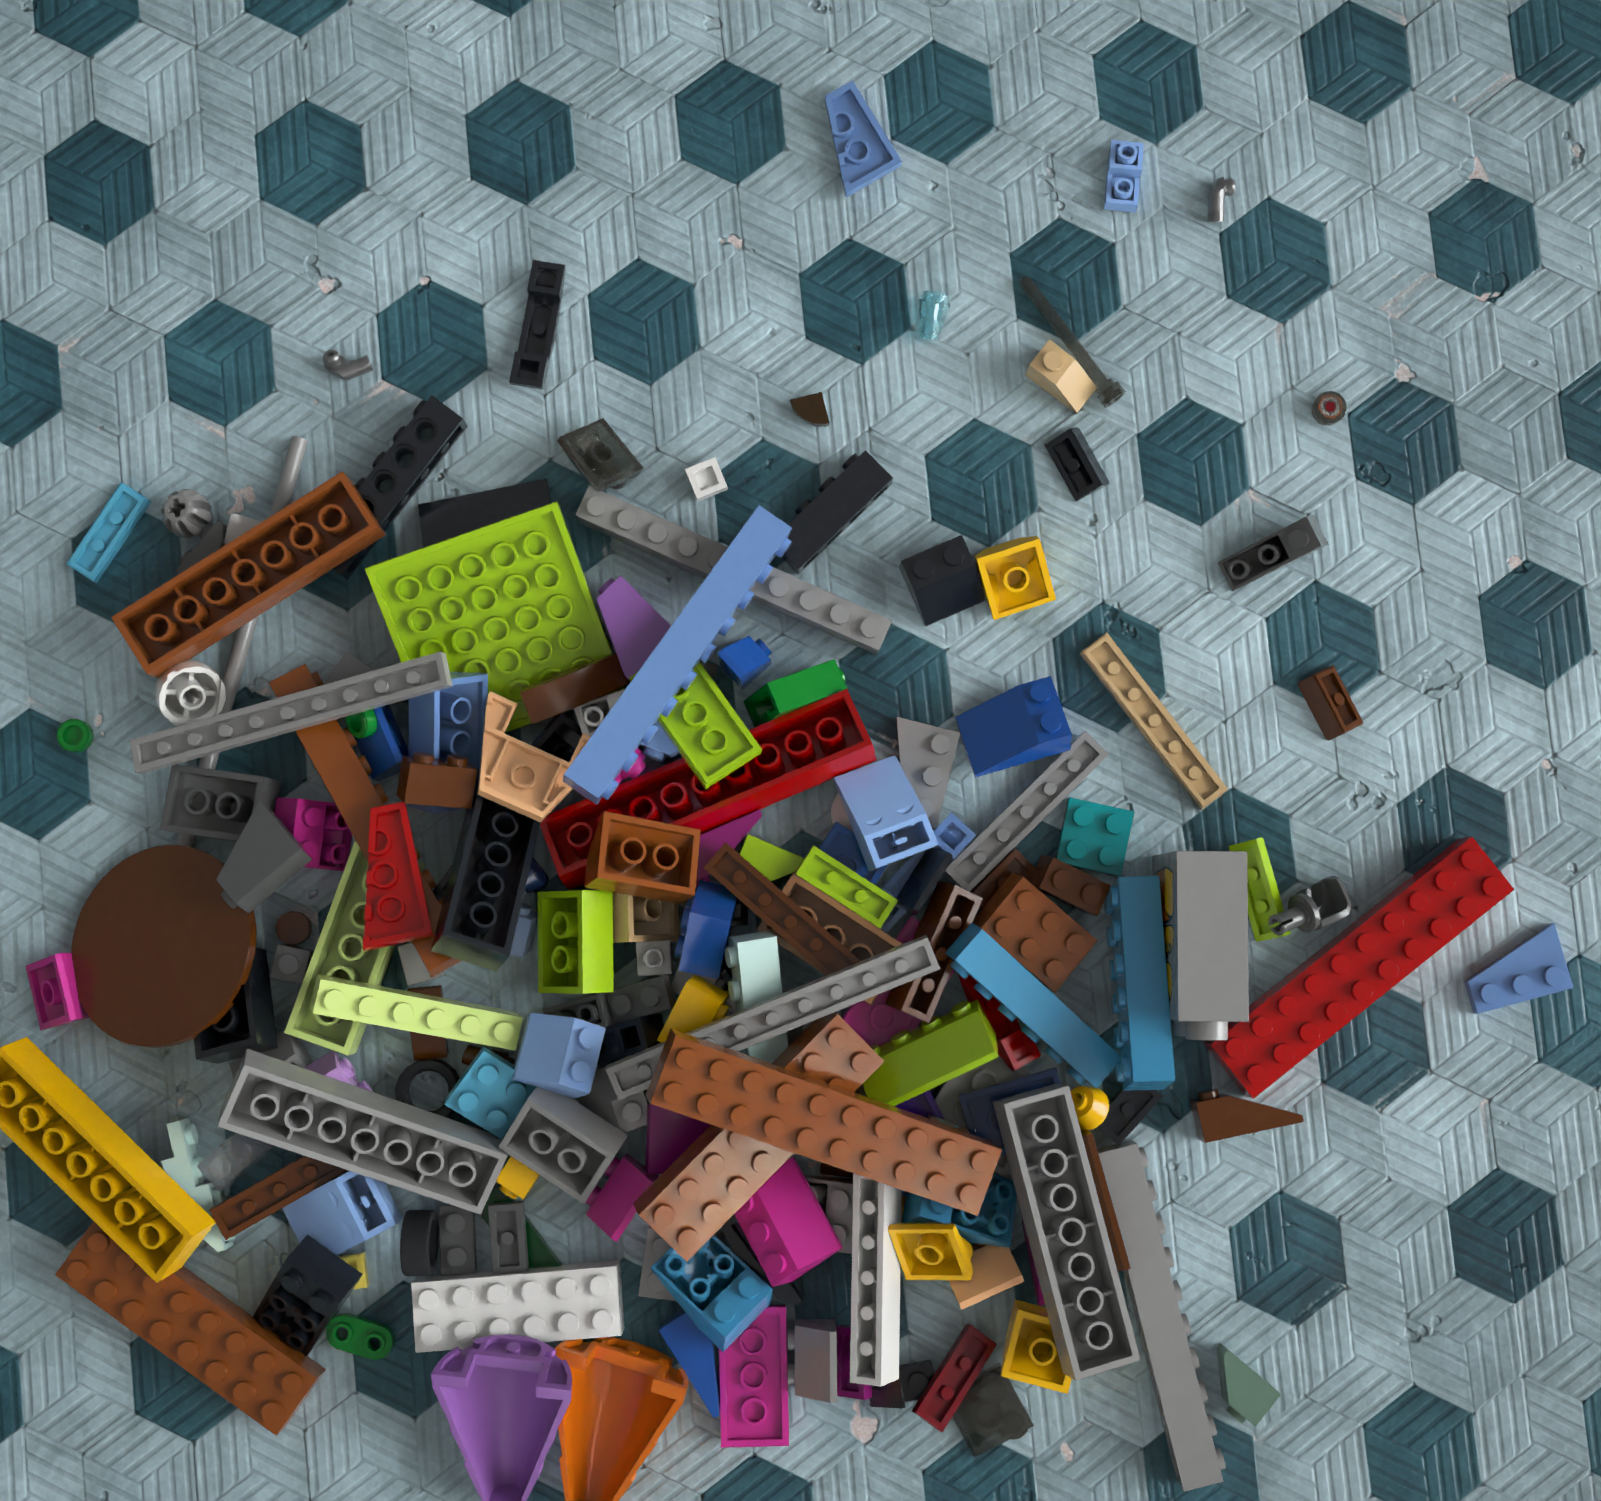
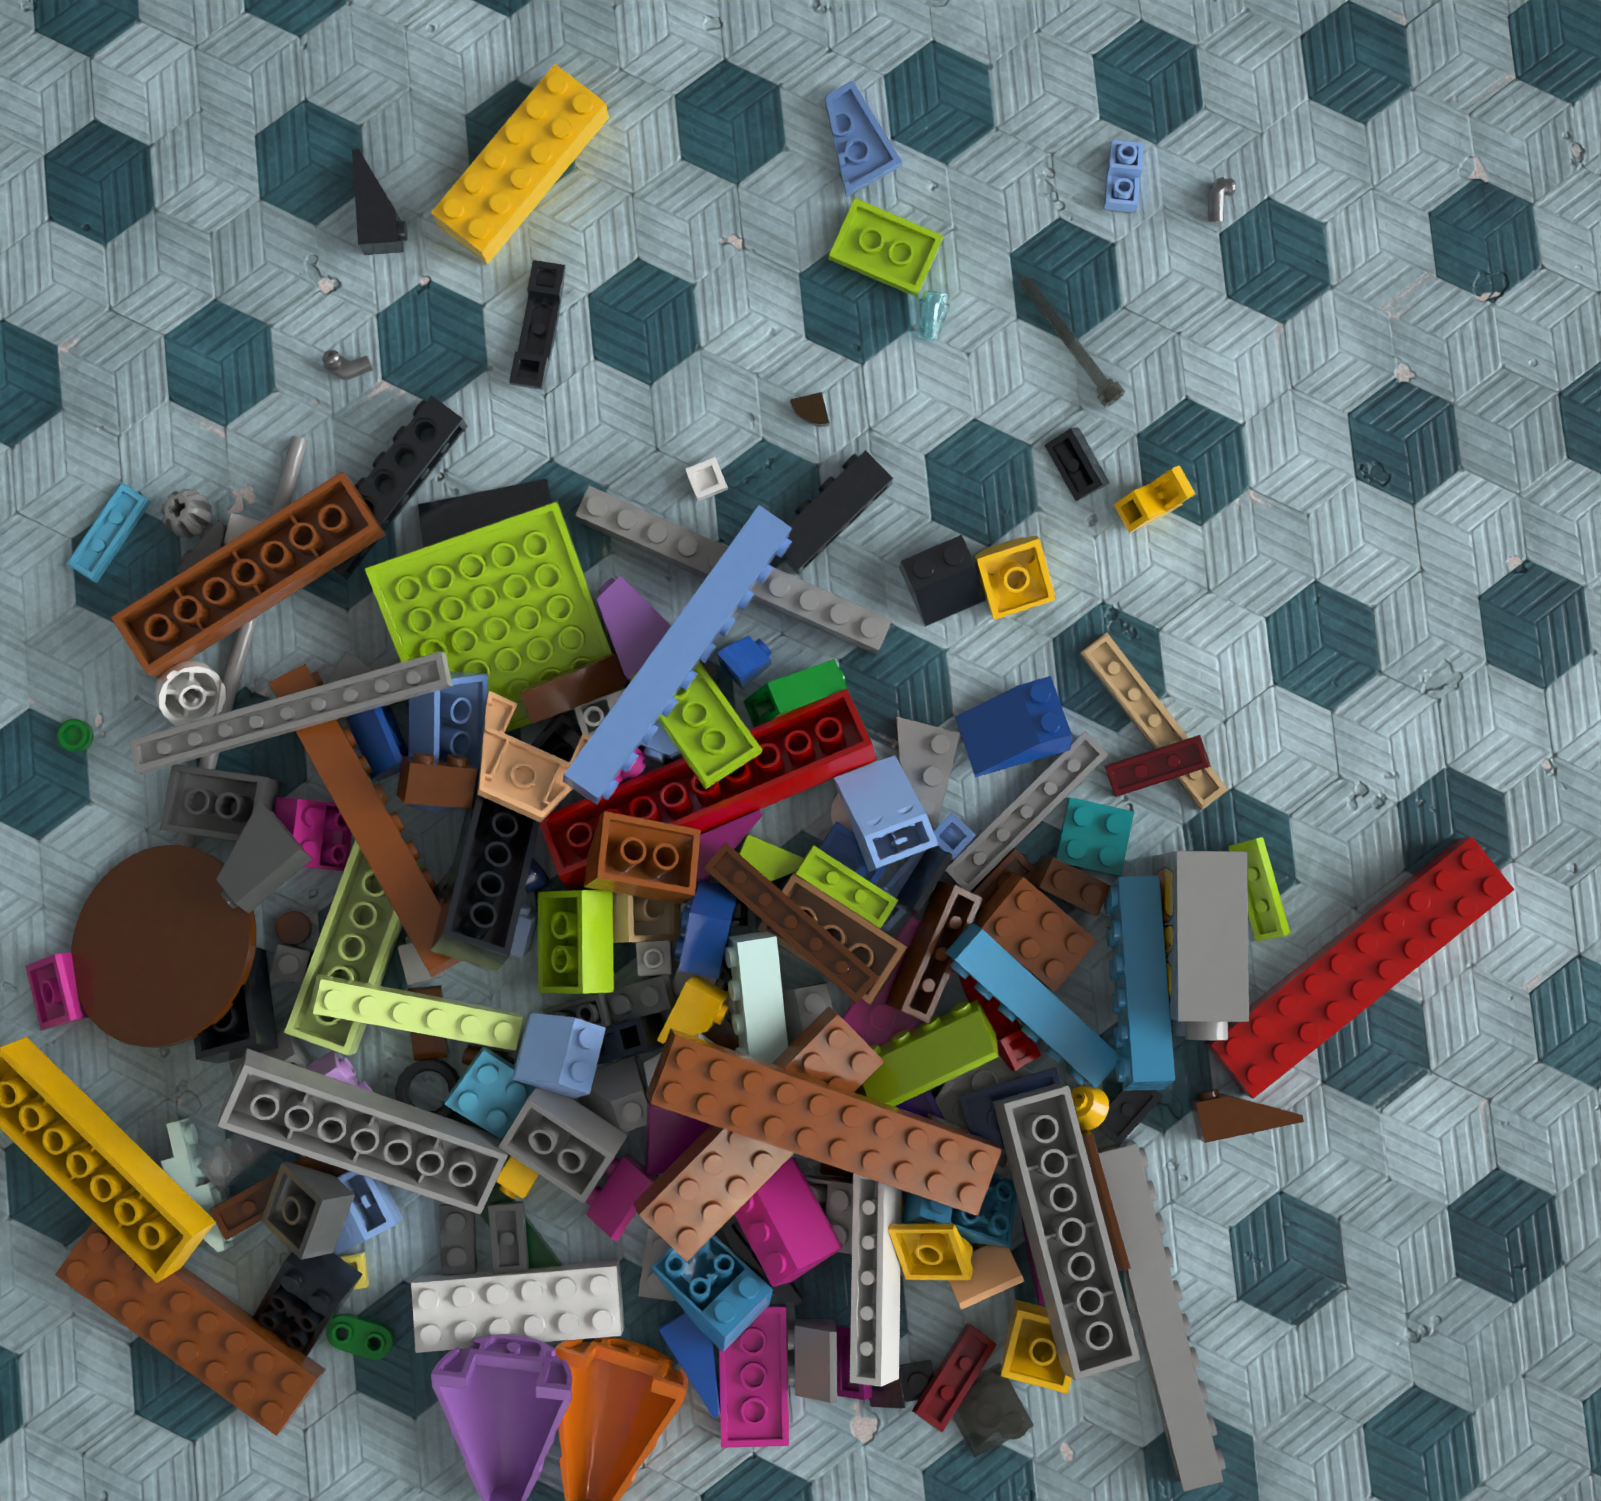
green tile [346,709,377,739] -> none
red wing [363,801,433,951] -> none
black tyre [400,1210,438,1276] -> none
clear smoke slope [557,418,643,492] -> none
light grey plate [605,935,940,1100] -> none
tan slope [1025,339,1097,414] -> none
sand green slope [1216,1343,1281,1427] -> none
dark grey slope [1218,515,1329,591] -> none
dark grey piece [1269,876,1352,936] -> none
reddish brown slope [1298,665,1364,741] -> none
clear smoke tile [1311,391,1347,426] -> none
medium blue wing [1464,923,1573,1014] -> none
none -> dark grey slope [261,1162,355,1260]
none -> black slope [352,149,408,255]
none -> yellow brick [431,64,609,265]
none -> lime plate [828,198,944,298]
none -> dark red tile [1104,735,1211,797]
none -> yellow brick [1113,465,1195,533]

